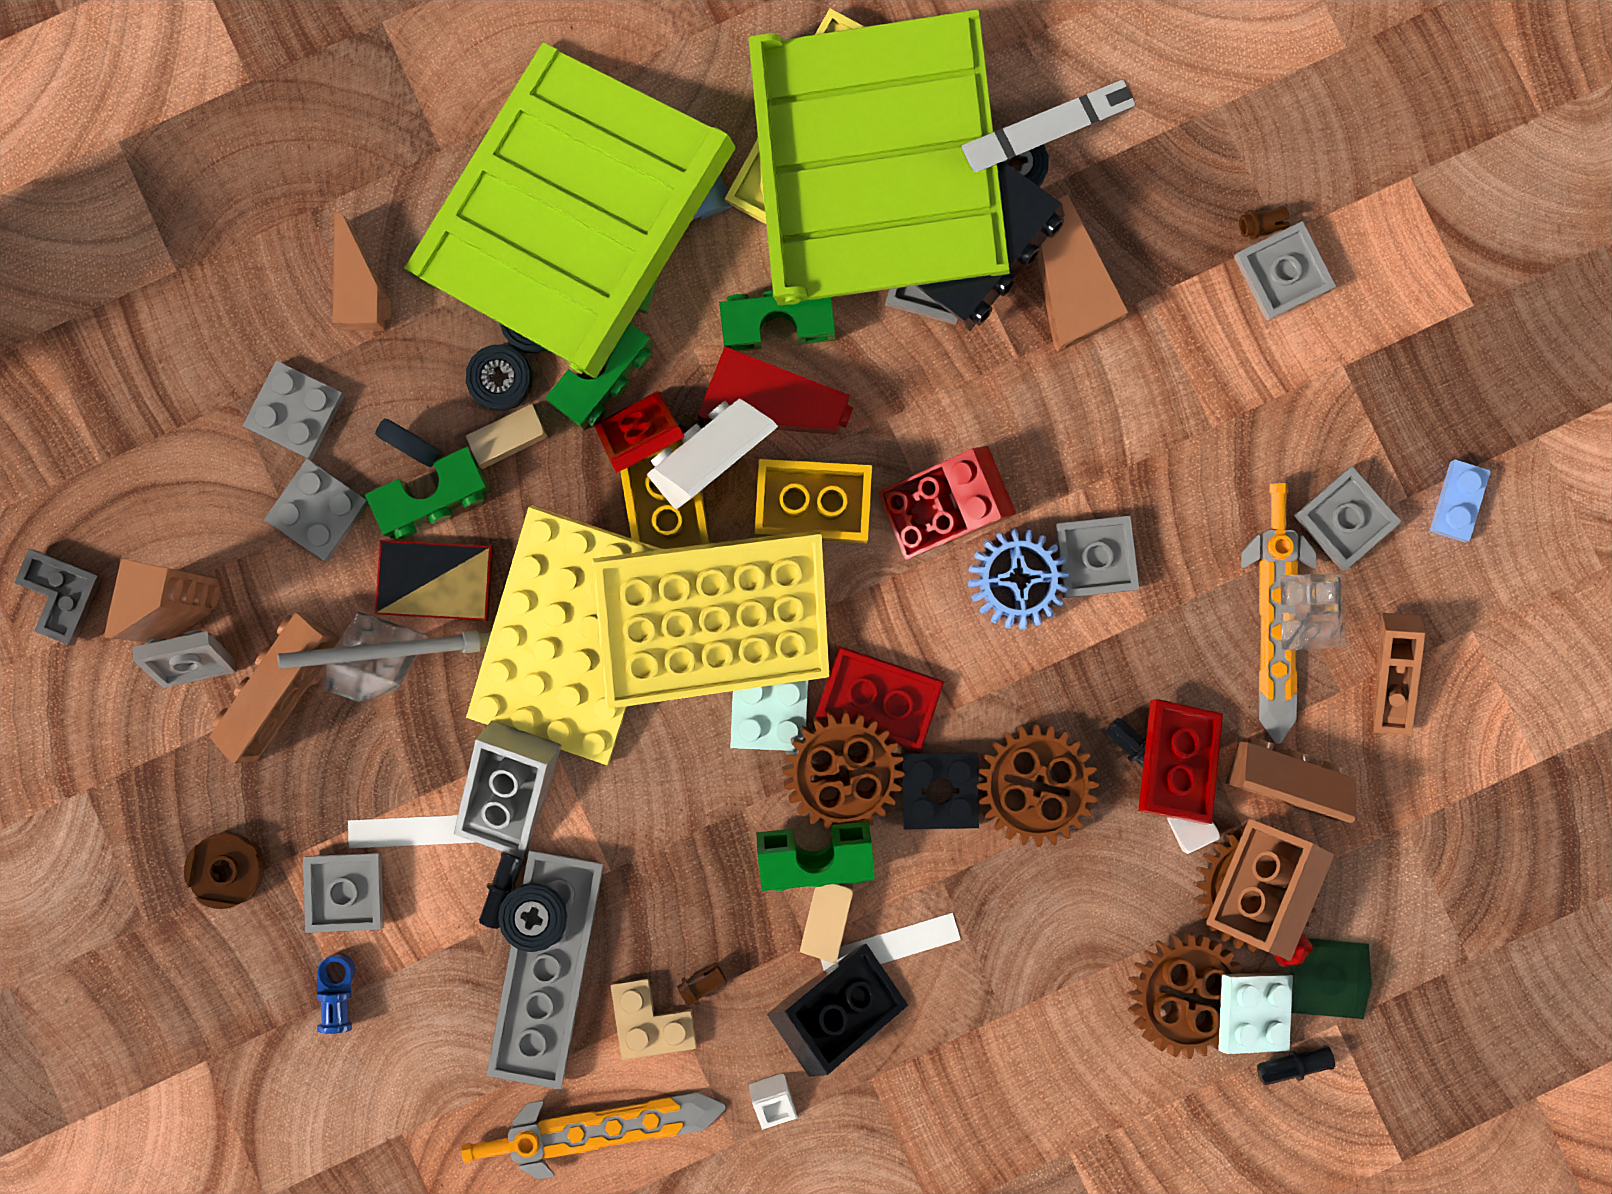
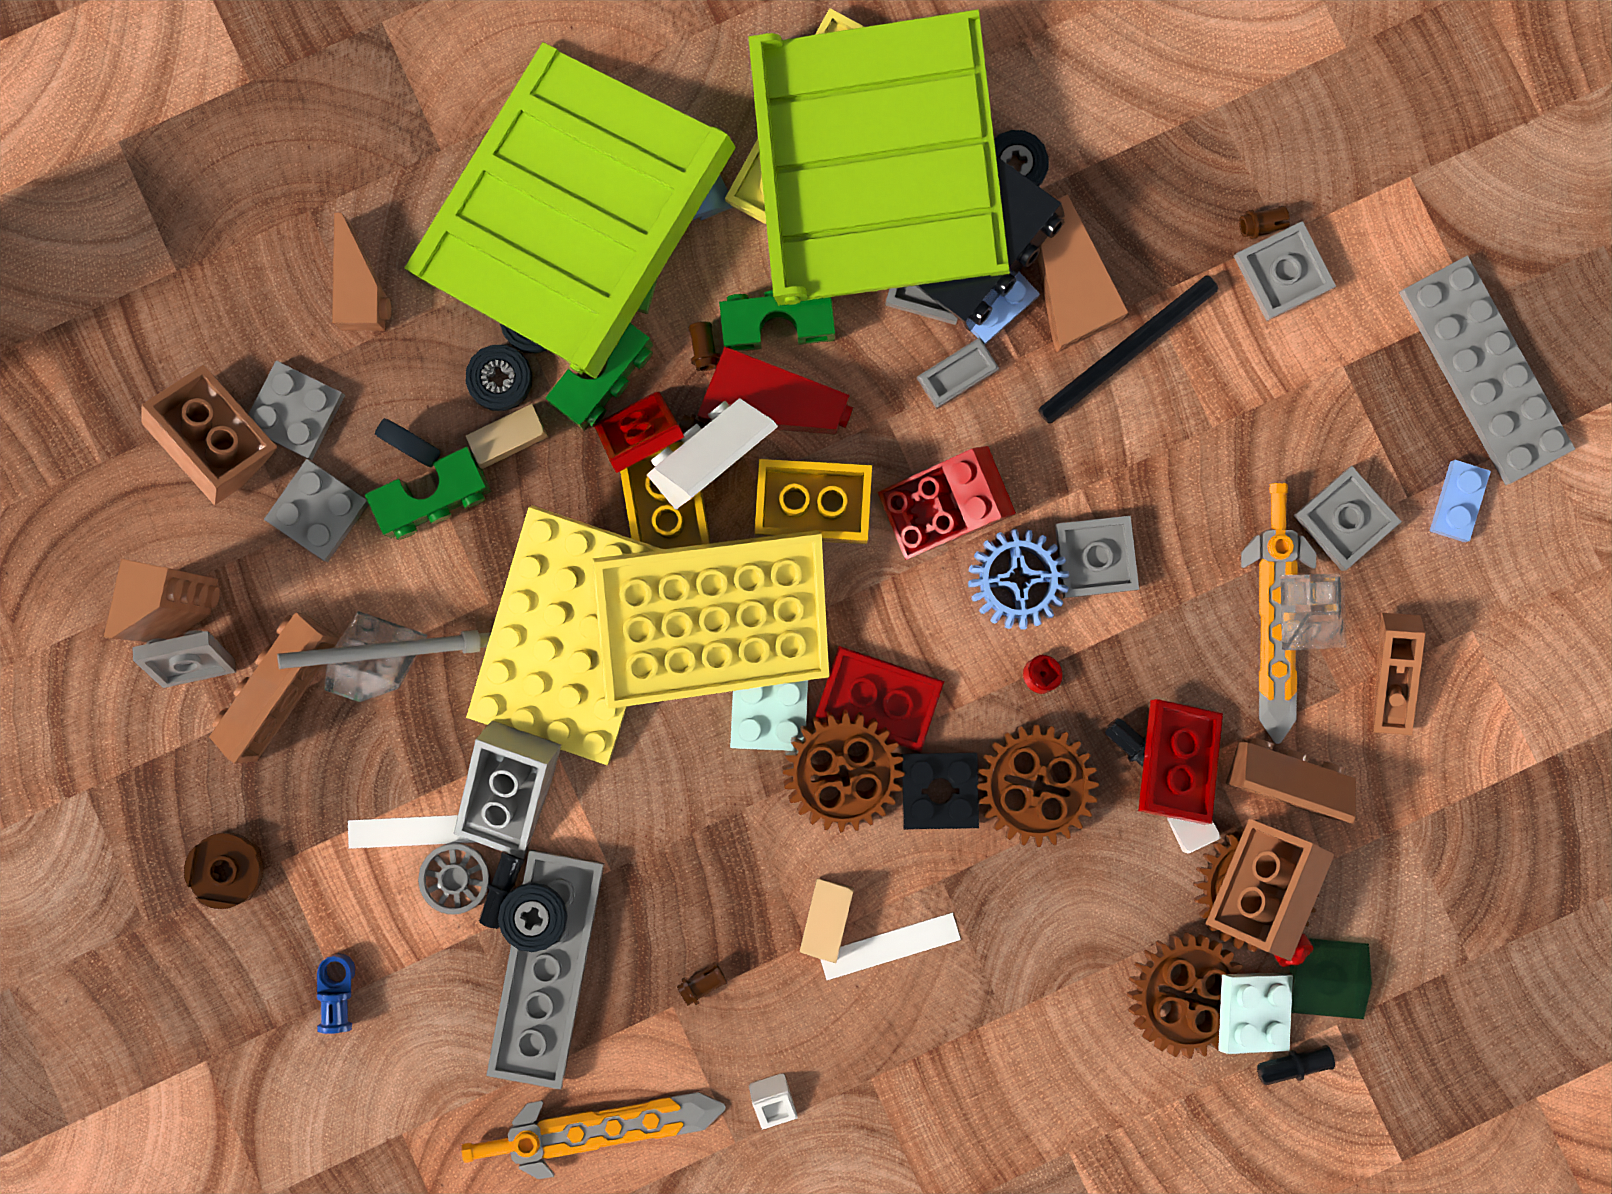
flat silver plate [14,549,103,646] -> none
light grey plate [303,852,384,933] -> none
tile [375,540,493,621] -> none
tan plate [611,977,697,1060] -> none
green arch [756,821,875,891] -> none
black slope [767,943,908,1077] -> none
white sticker [961,80,1135,172] -> none
none -> nougat slope [141,365,277,505]
none -> light grey wheel [418,843,490,914]
none -> reddish brown pin [688,321,720,371]
none -> light grey tile [917,337,999,409]
none -> light blue plate [971,272,1040,345]
none -> red tile [1023,655,1063,694]
none -> black axle [1038,275,1219,424]
none -> light grey plate [1399,255,1575,485]

